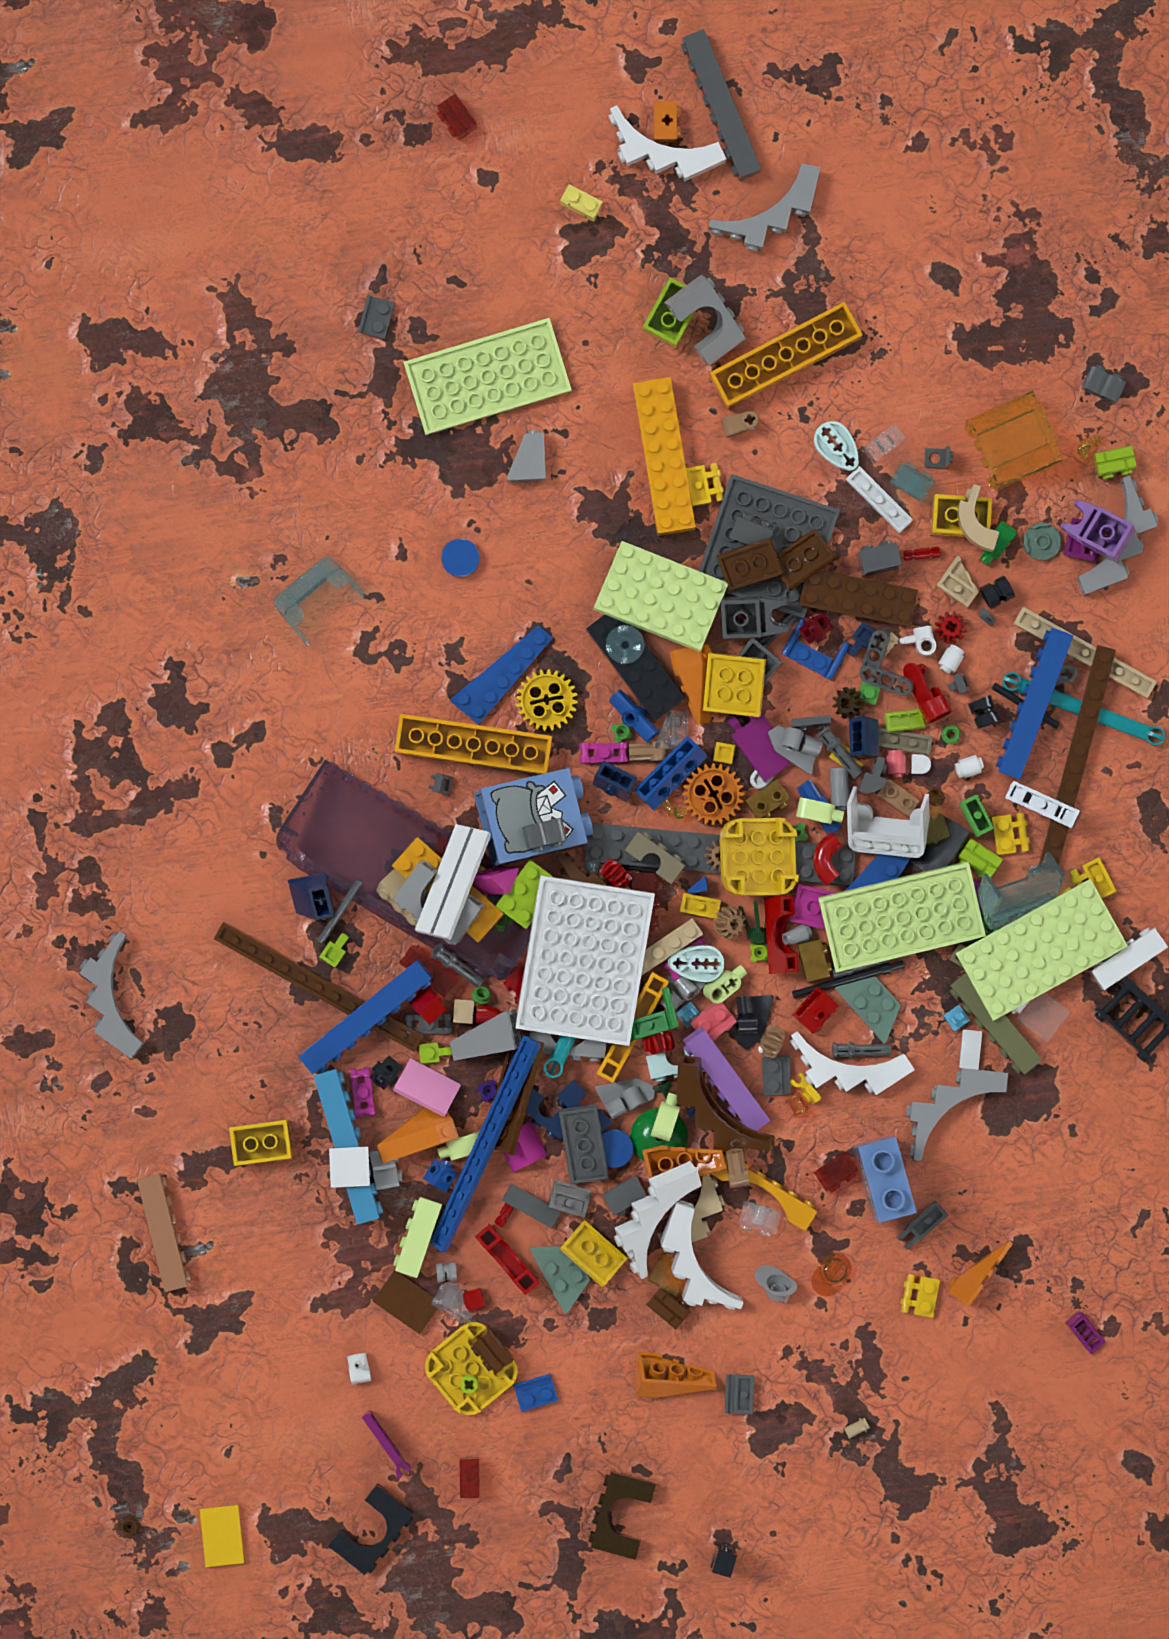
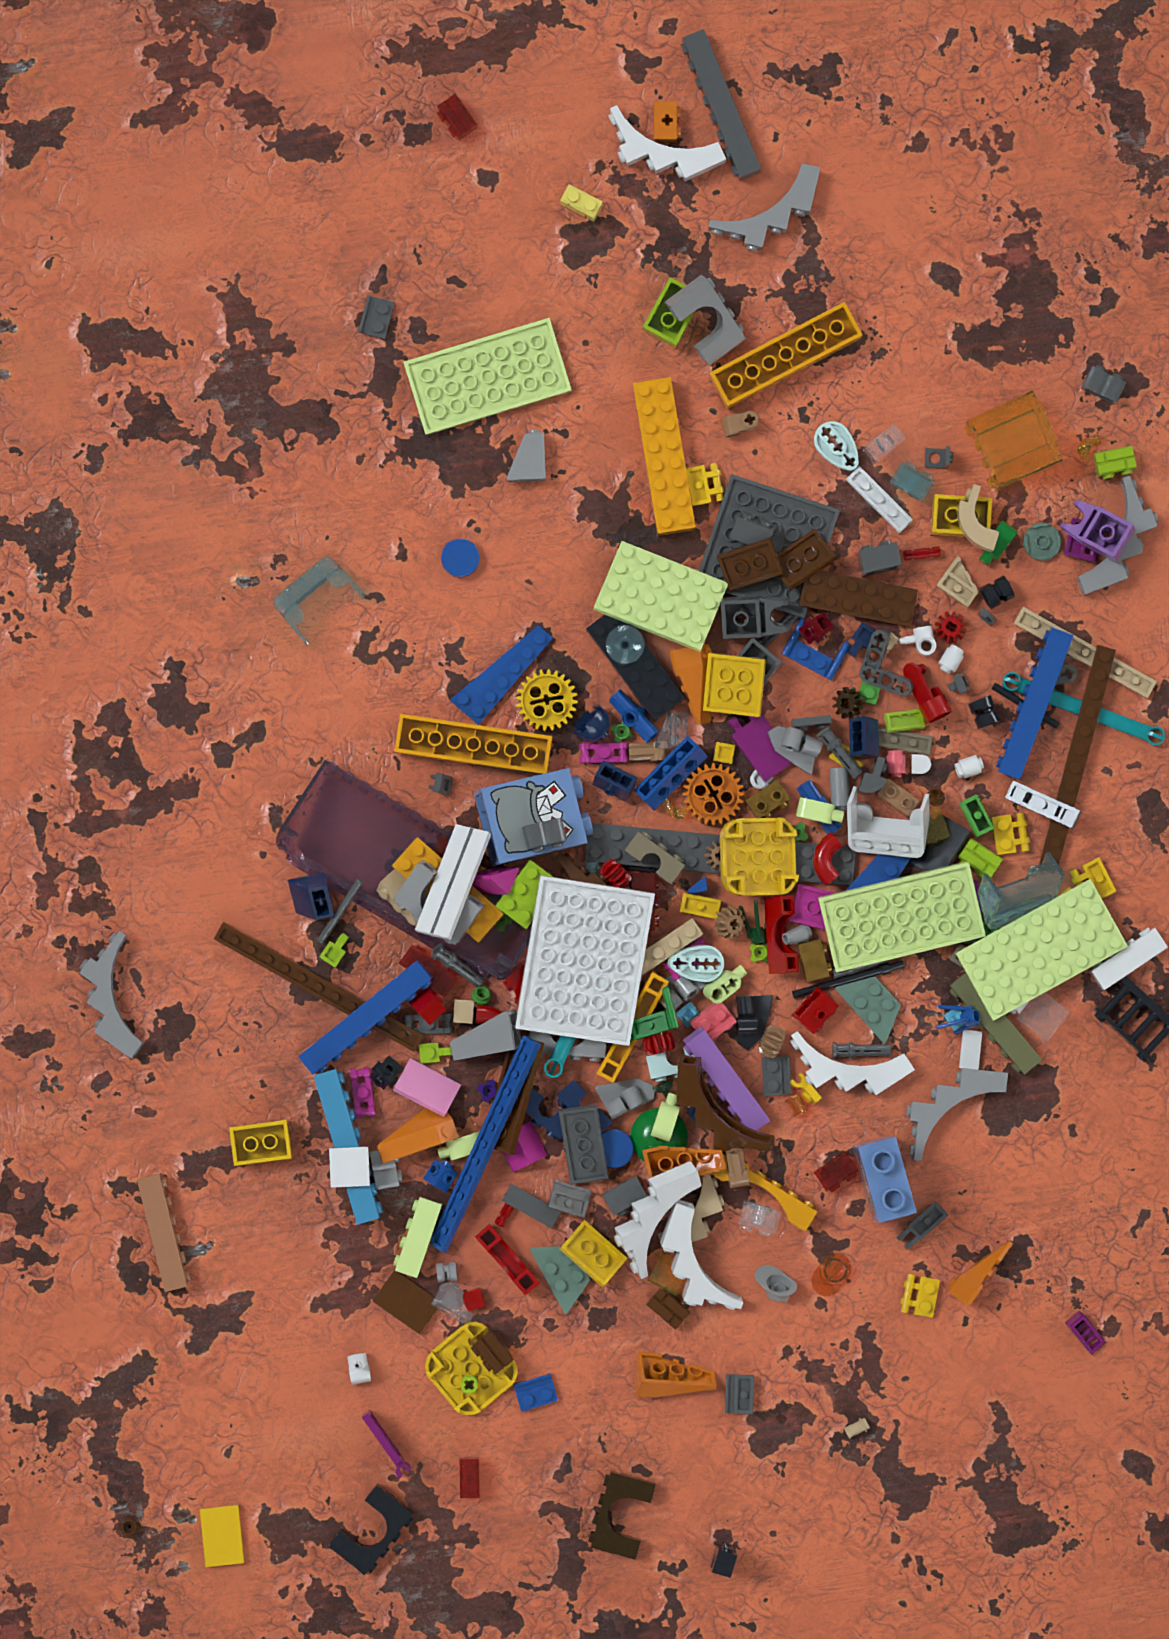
bright green plate [941,725,961,744] -> none
none -> dark blue cylinder [573,704,610,743]
none -> blue plant [936,1005,980,1034]

